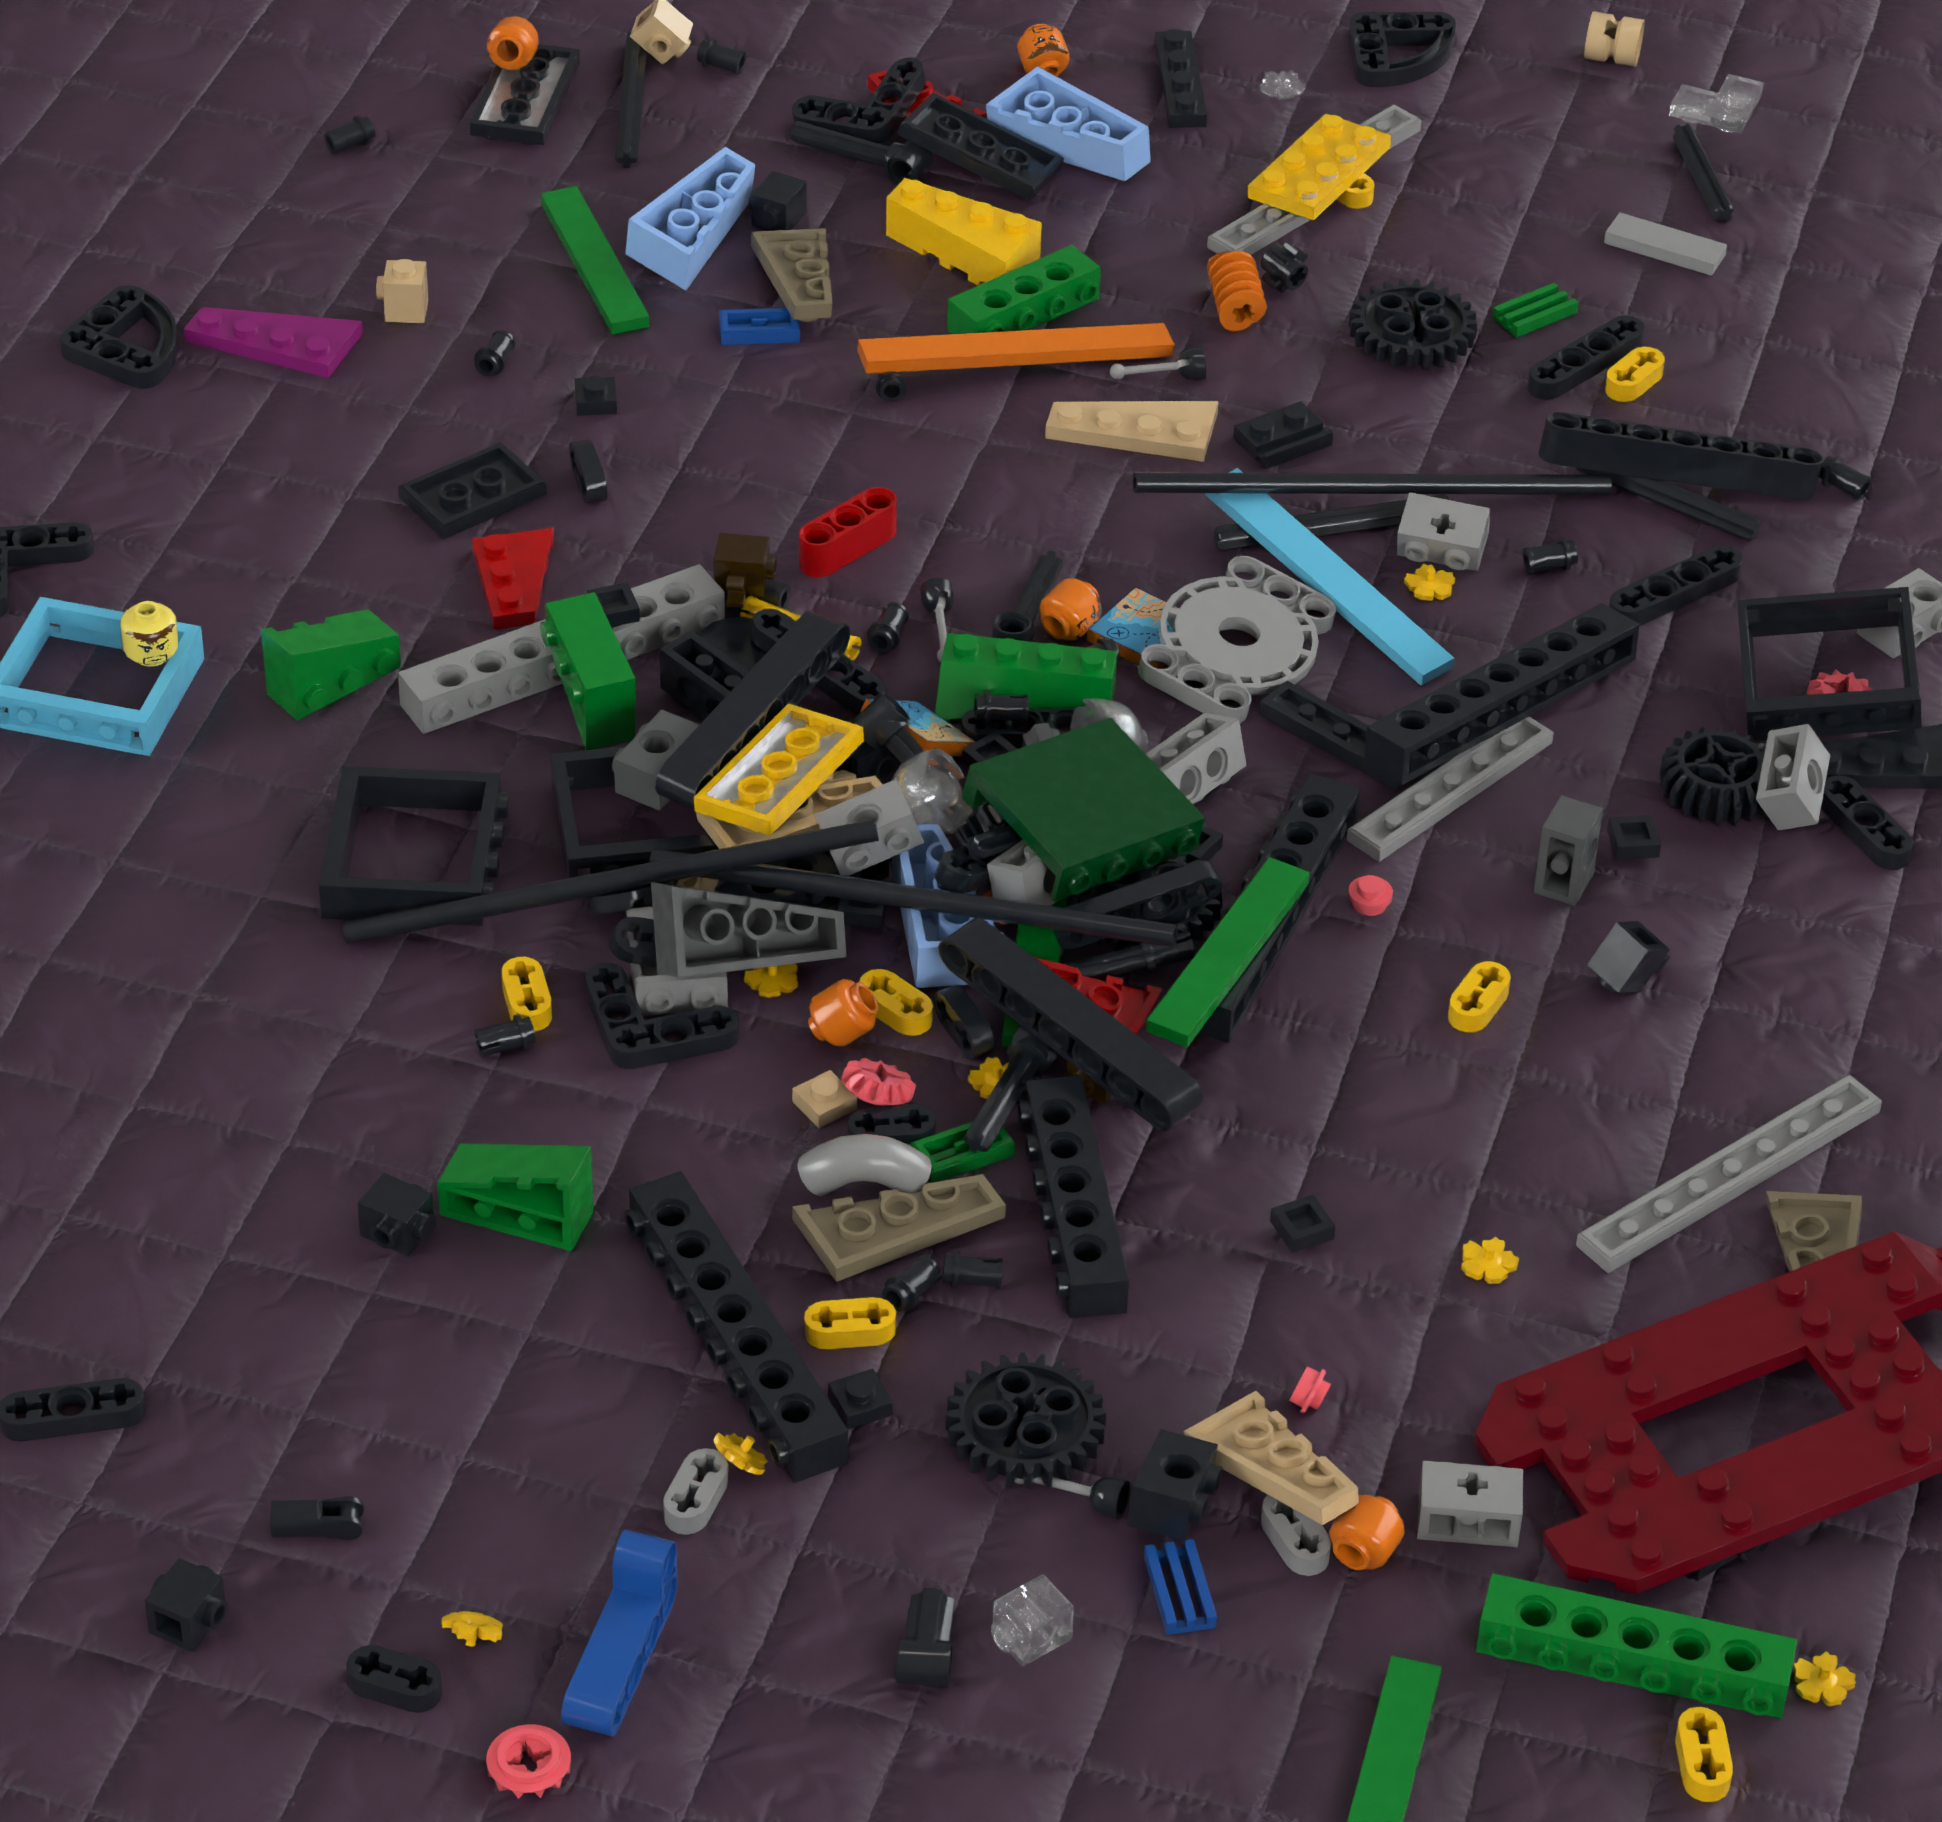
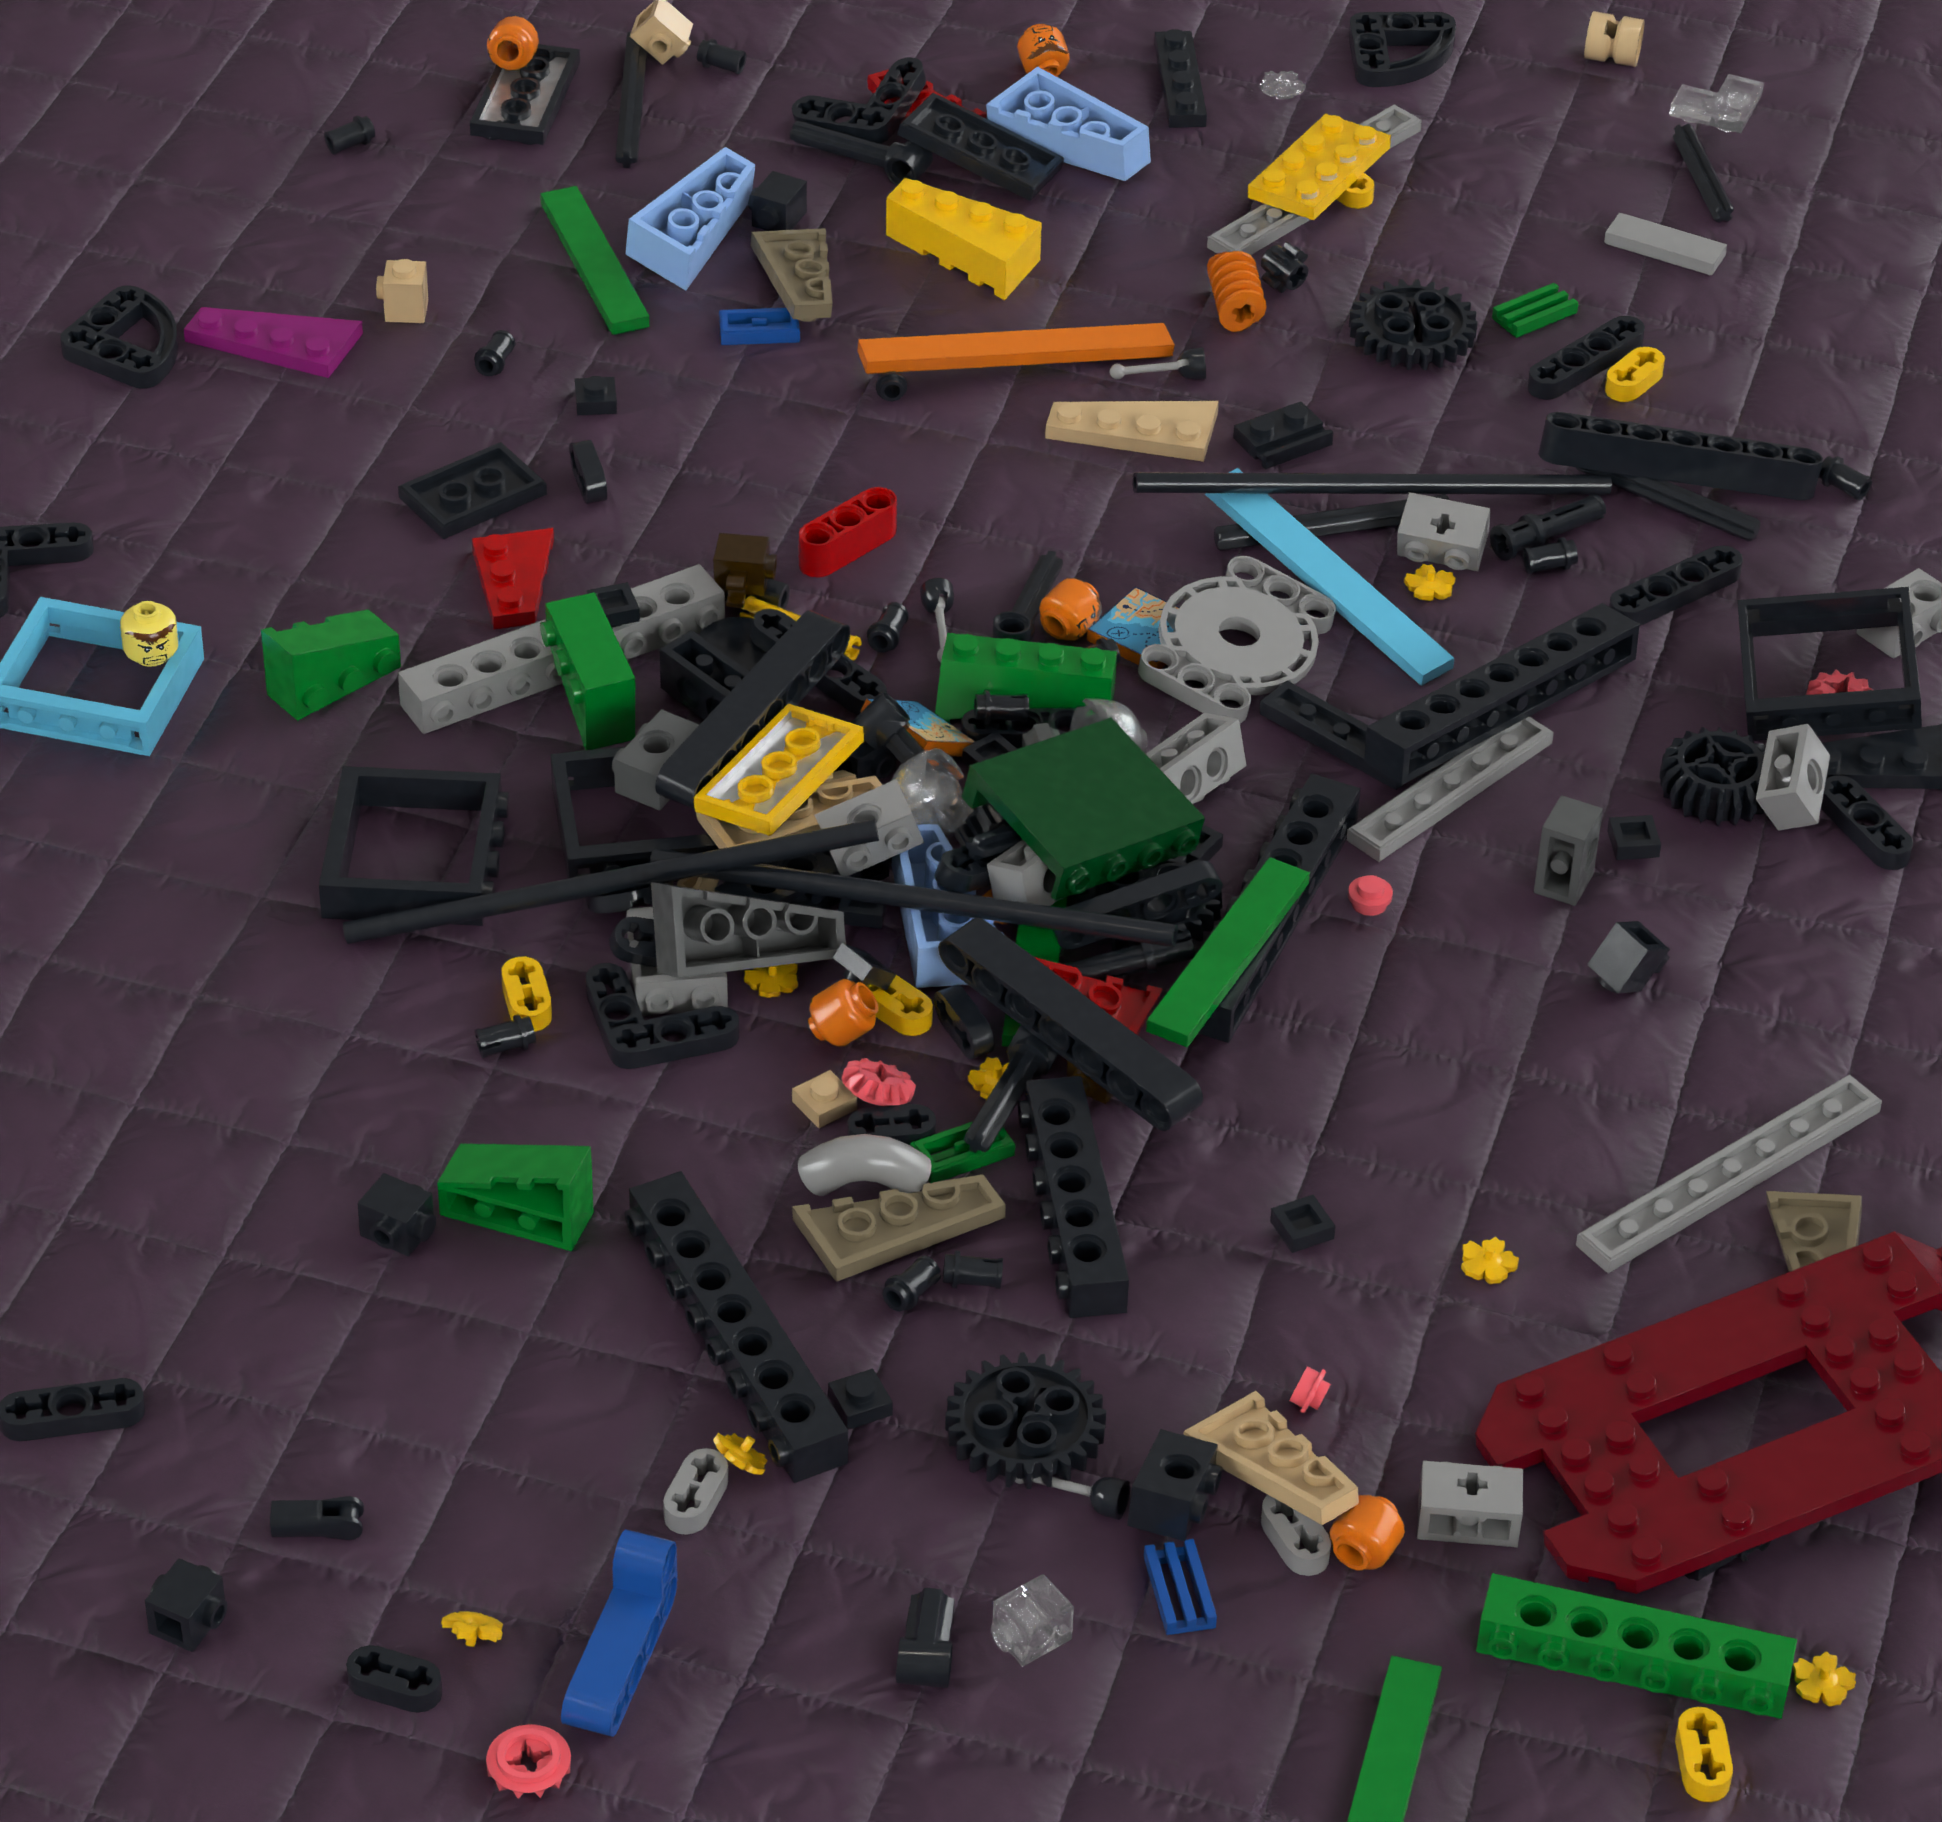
yellow beam [804,1297,896,1349] -> none
green brick [947,245,1101,334] -> none
yellow beam [1448,961,1511,1033] -> none
none -> black plate [832,942,896,990]
none -> black pin [1490,494,1606,561]

